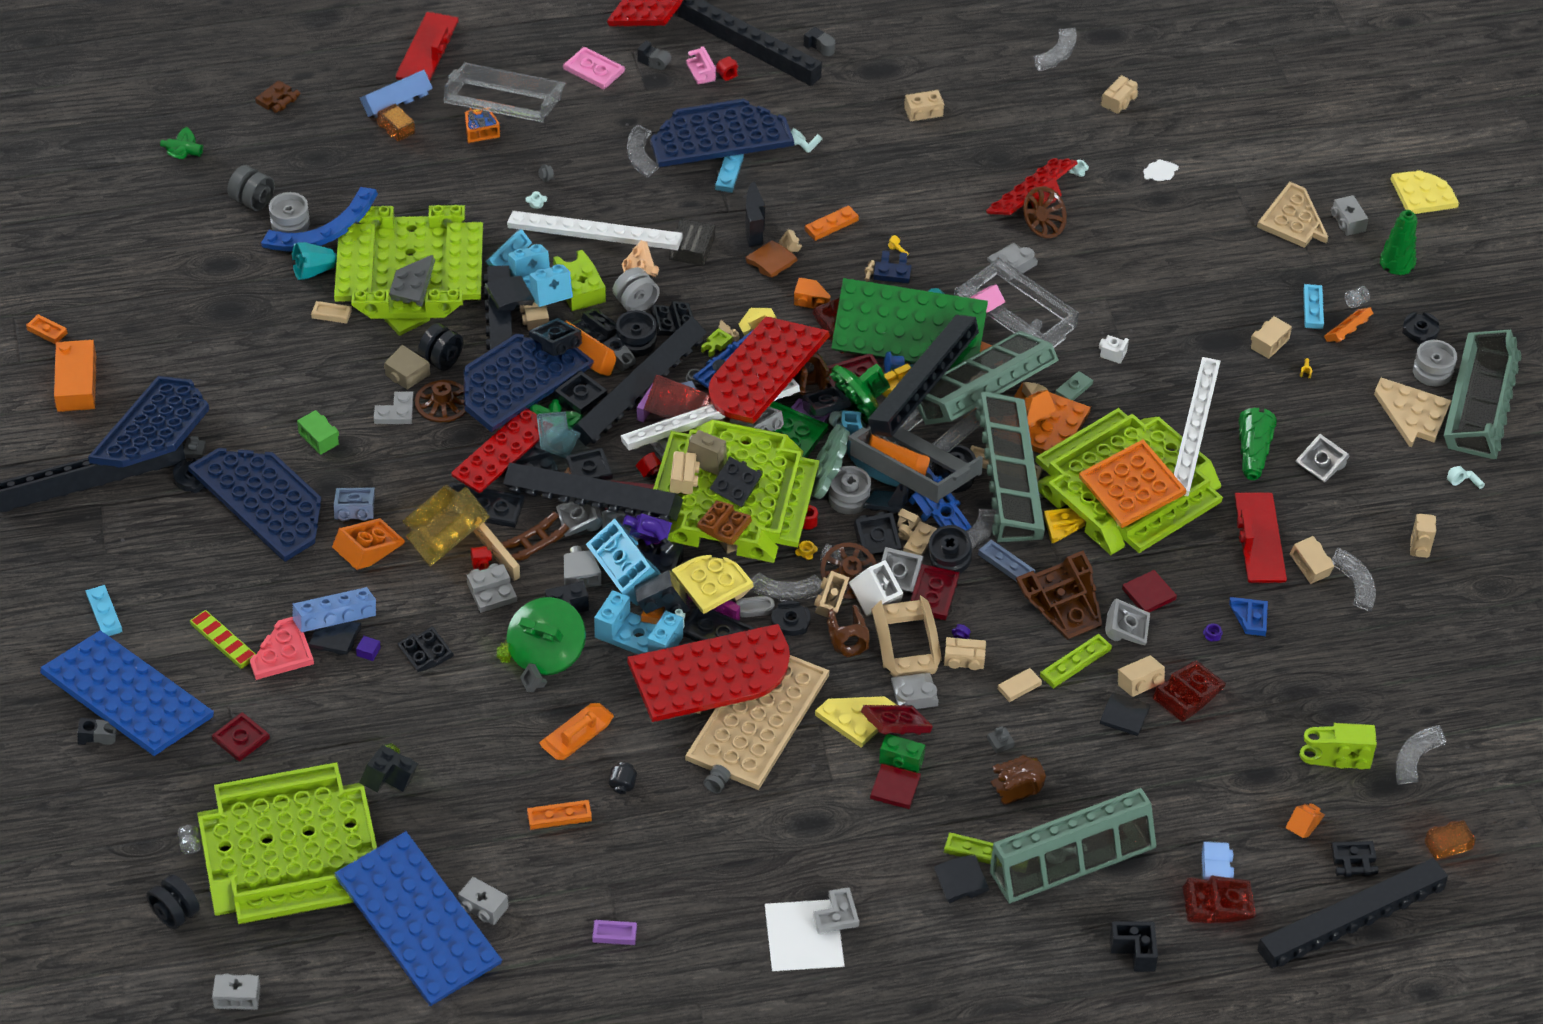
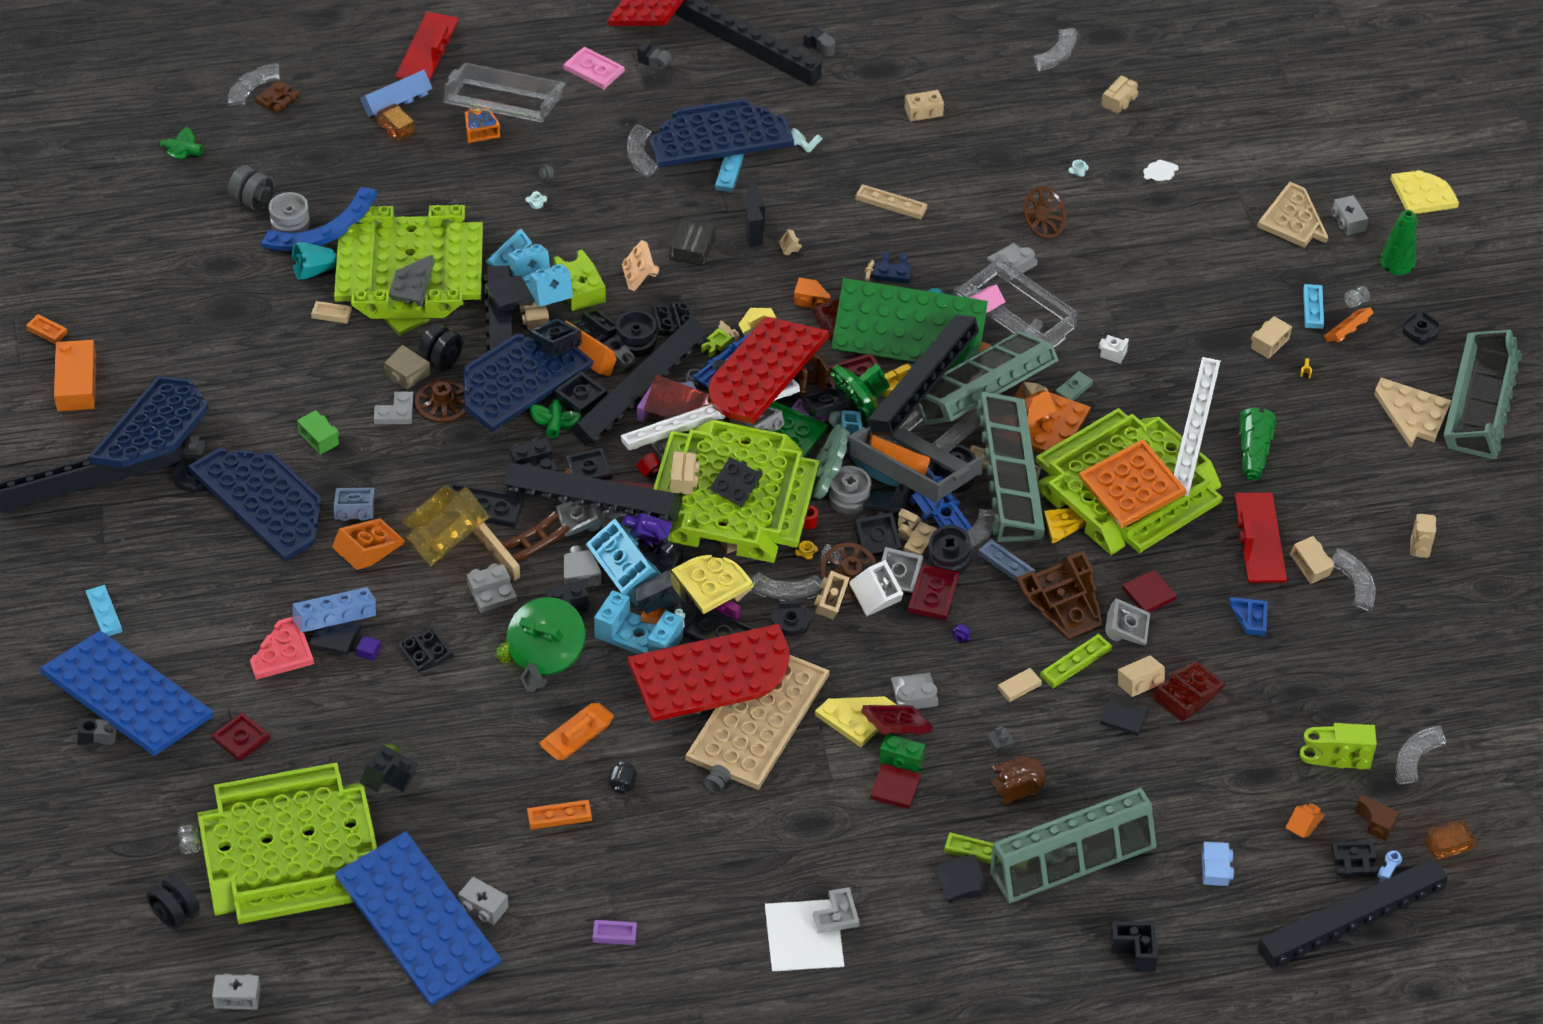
tile [190,610,256,669] -> none
red bracket [451,408,553,493] -> none
red plate [471,546,492,570] -> none
white plate [507,211,683,250] -> none
clear light blue slope [537,411,581,458] -> none
light grey wheel [613,267,660,311] -> none
bright pink hinge [686,46,716,85] -> none
dark tan torso [687,430,727,475] -> none
dark orange slope [697,500,752,545] -> none
red plate [716,56,738,80] -> none
light grey tile [736,596,774,617] -> none
dark orange slope [745,240,798,278] -> none
orange plate [805,205,859,241] -> none
reddish brown piece [827,605,869,657] -> none
tan wedge [871,595,942,677] -> none
blue piece [884,352,905,374] -> none
yellow hand [888,235,909,256] -> none
tan brick [944,637,986,670] -> none
red bracket [986,158,1078,215] -> none
clear red slope [1183,875,1256,923] -> none
dark purple plate [1203,623,1223,642] -> none
light grey slope [1295,434,1349,483] -> none
light grey wheel [1413,340,1457,387] -> none
light aqua plate [1447,466,1485,489] -> none
none -> clear tile [228,63,279,105]
none -> tan tile [855,184,928,220]
none -> reddish brown arch [1355,795,1399,841]
none -> light blue plate [1377,851,1402,883]

